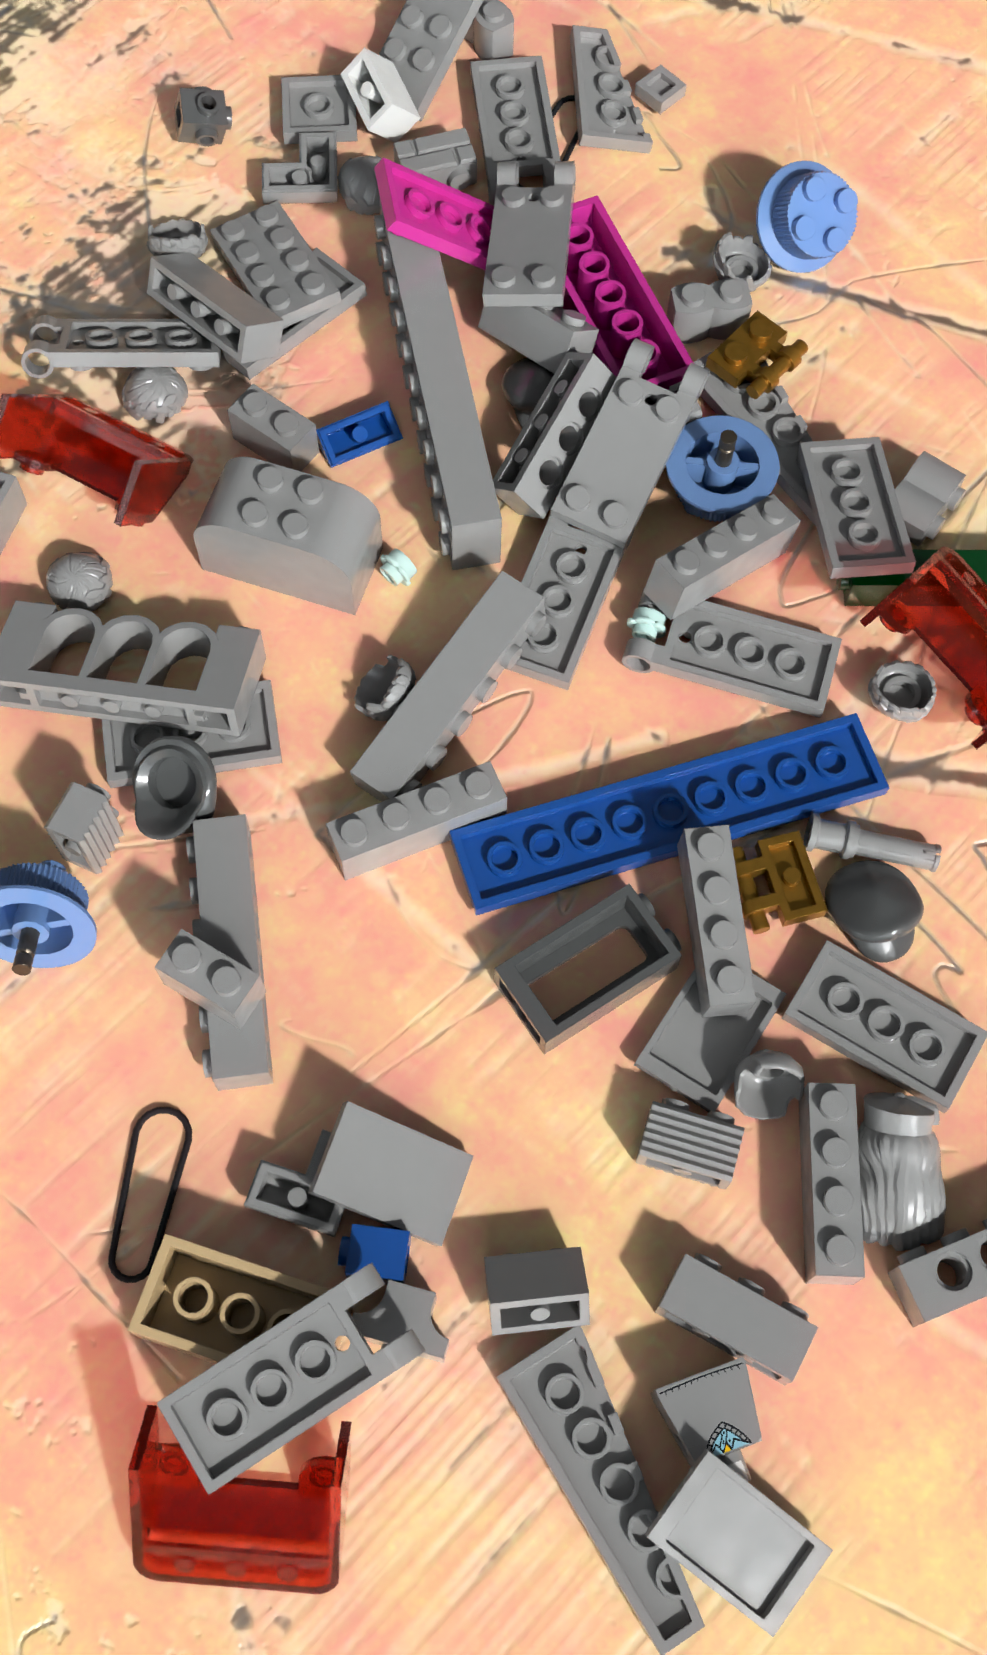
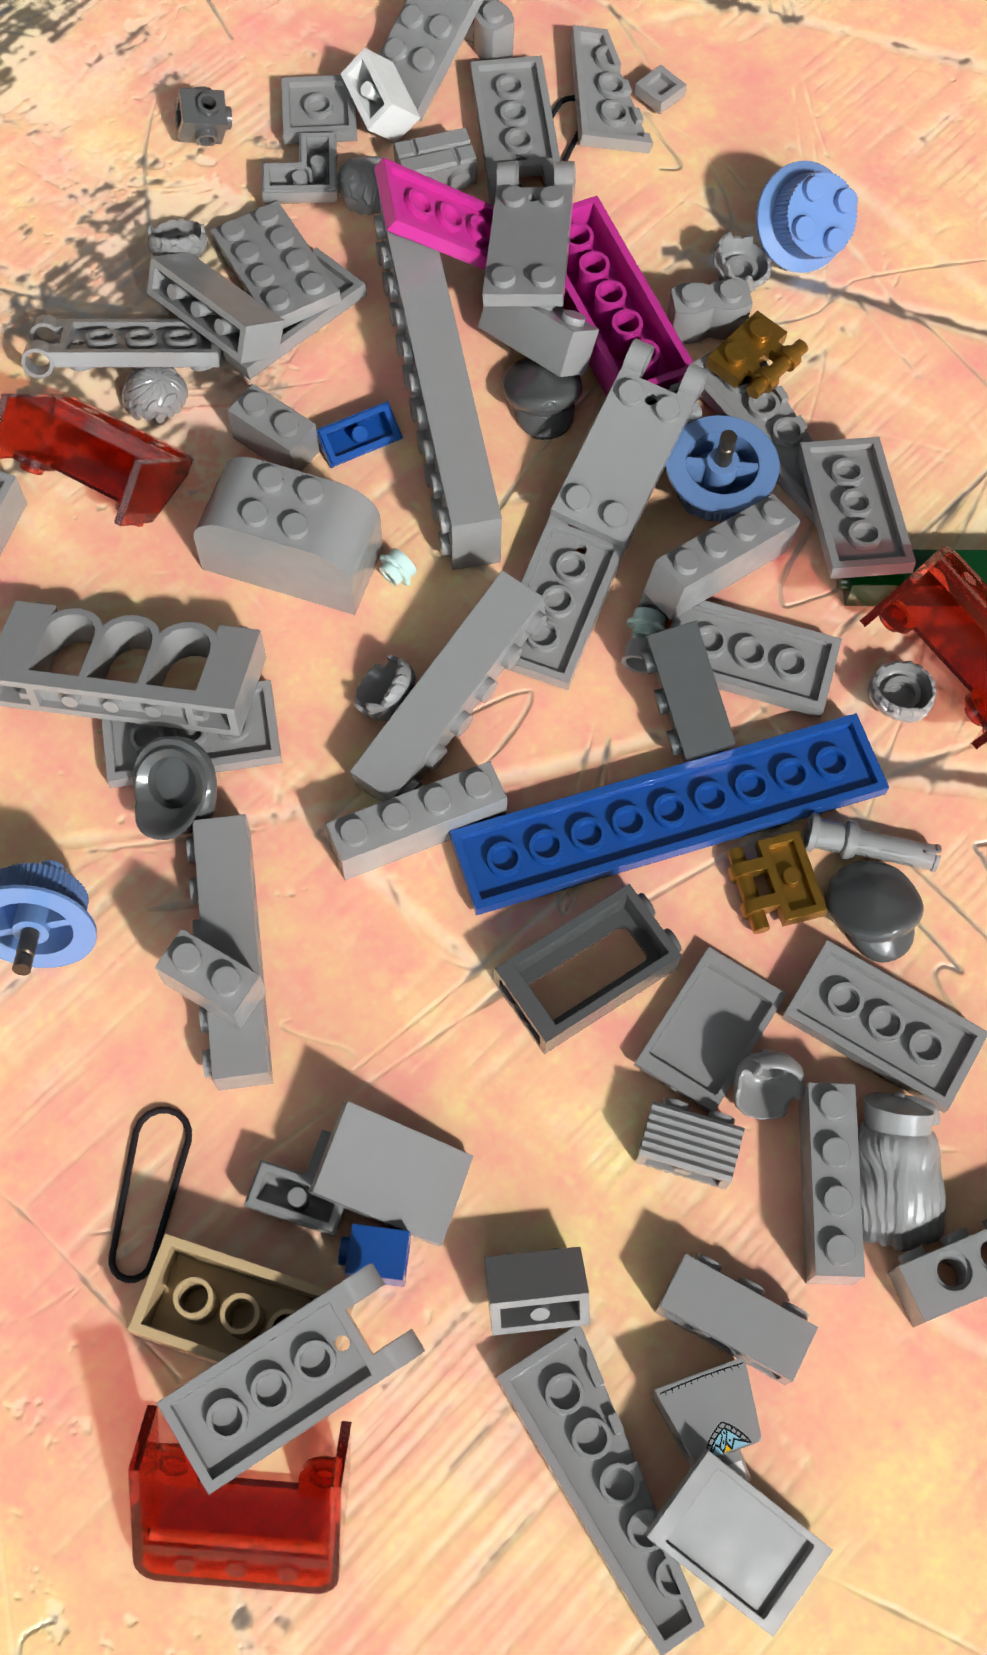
light grey brick [44,782,124,874] -> none
light grey hair [46,552,113,611] -> none
light grey brick [352,1280,449,1364] -> none
light grey brick [493,352,617,519] -> none
light grey brick [677,825,756,1018] -> none
light grey brick [895,451,966,547] -> none
none -> dark grey brick [640,620,736,763]

